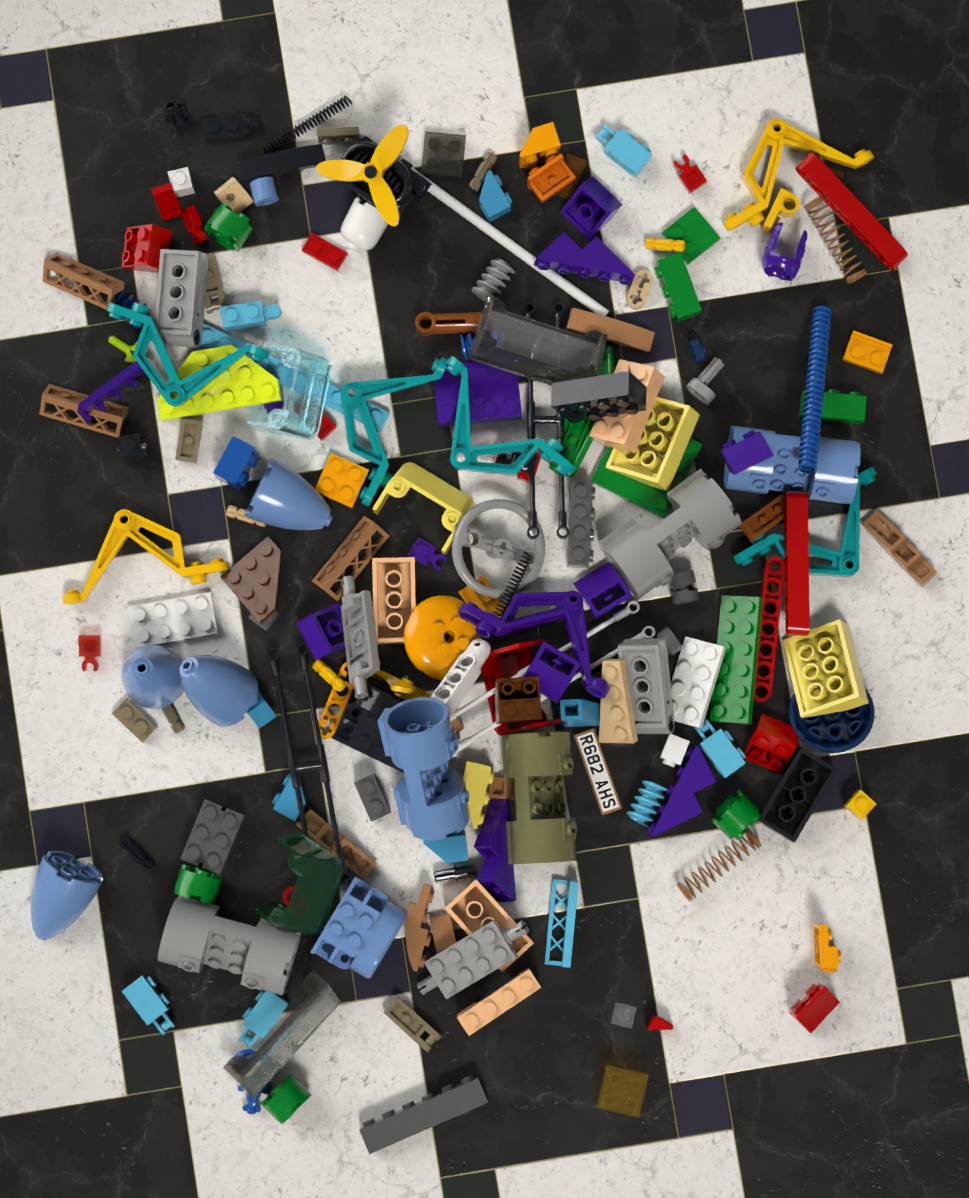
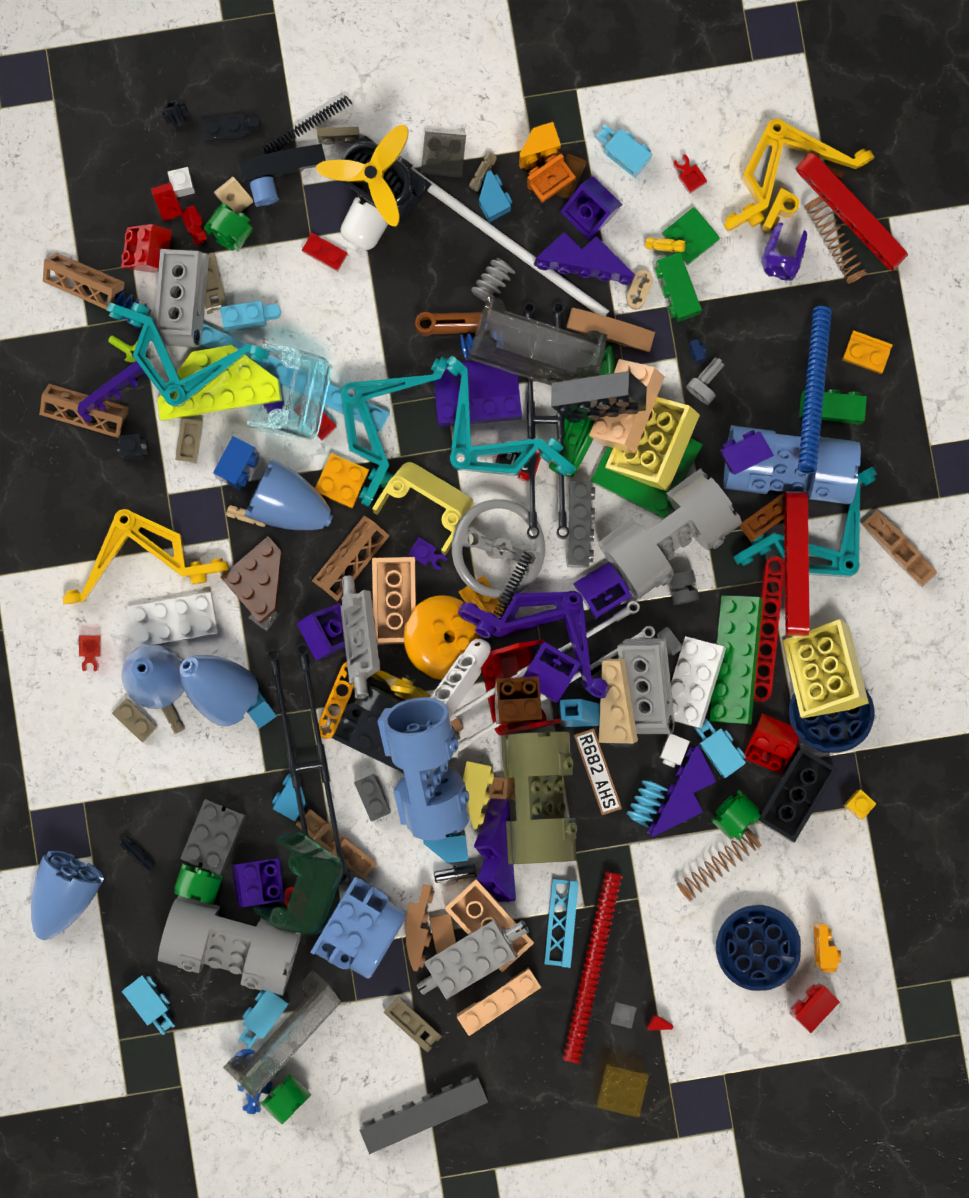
yellow axle [312,660,346,692] -> none
none -> dark purple slope [232,858,285,907]
none -> red piece [562,871,623,1064]
none -> dark blue brick [716,905,801,991]

